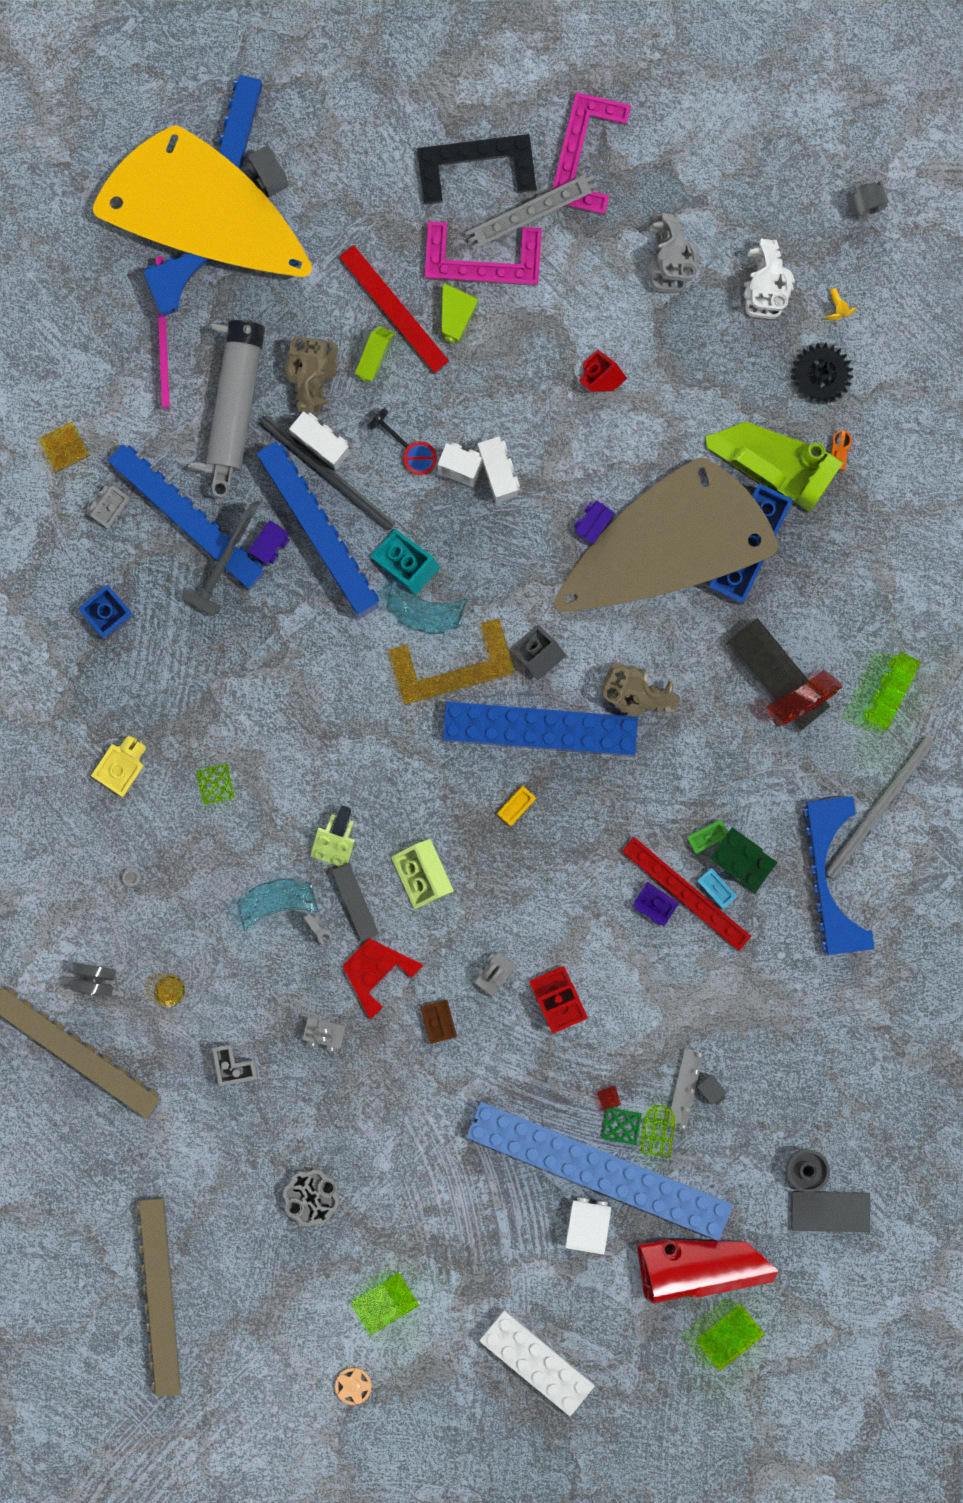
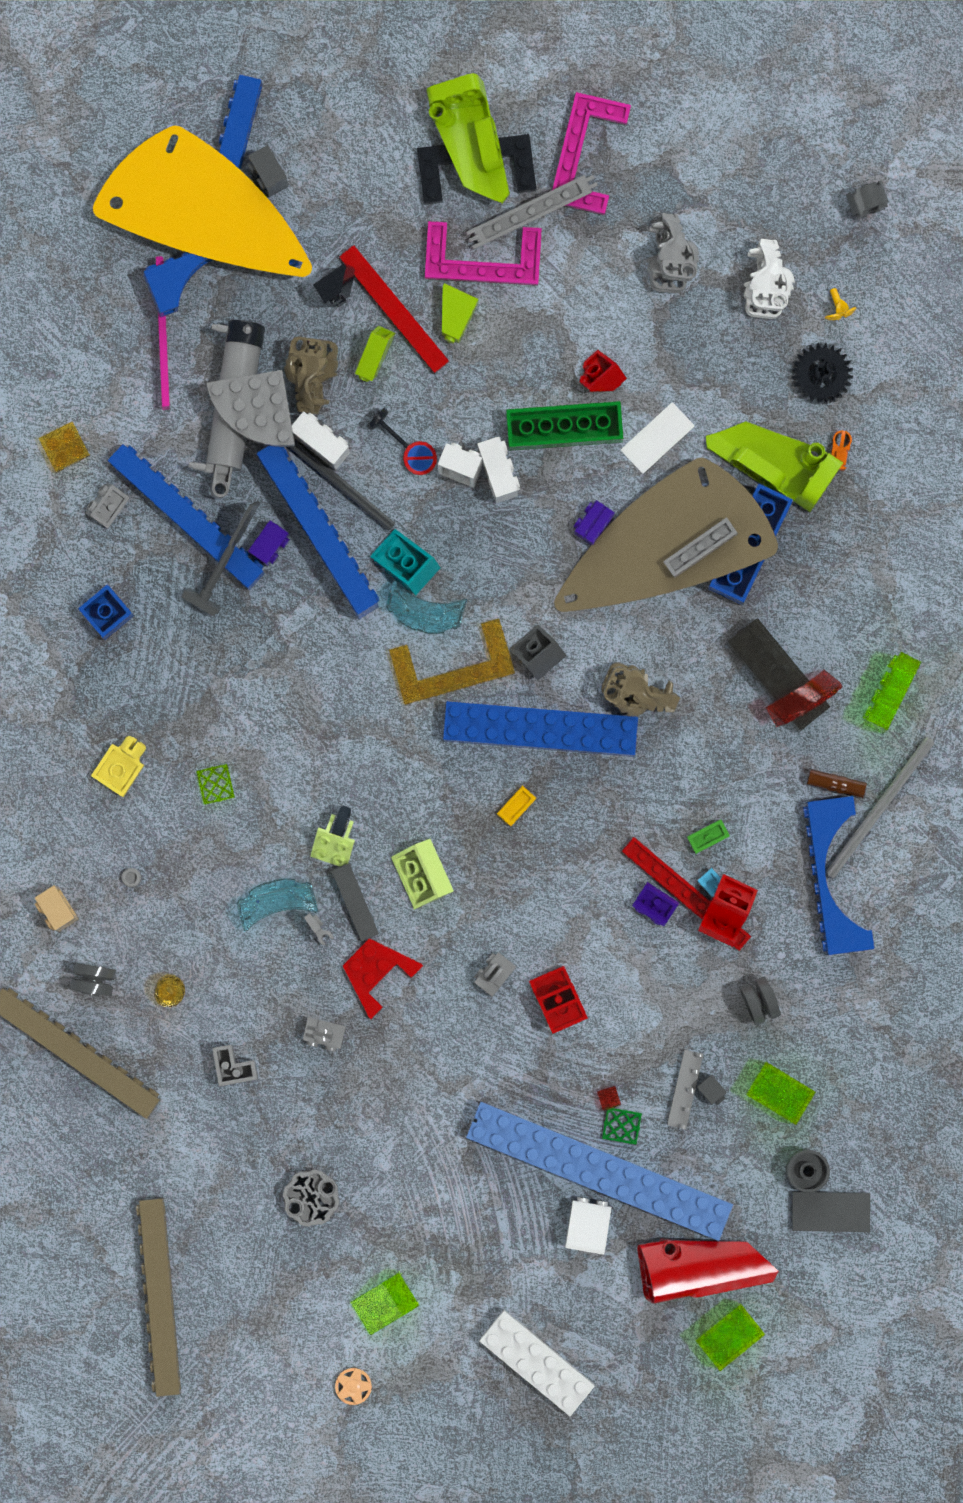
reddish brown plate [421,1000,457,1044] -> none
clear neon green window [640,1105,675,1157] -> none
dark green bracket [709,827,777,894] -> none
none -> tan brick [34,885,79,932]
none -> light grey plate [207,370,295,447]
none -> black slope [313,263,355,307]
none -> lime panel [426,73,510,204]
none -> green brick [506,401,624,451]
none -> white sticker [621,402,694,473]
none -> light grey plate [663,517,738,578]
none -> red bracket [698,874,758,947]
none -> dark grey wheel [739,976,781,1026]
none -> clear neon green brick [744,1061,816,1125]
none -> reddish brown axle [807,769,867,798]

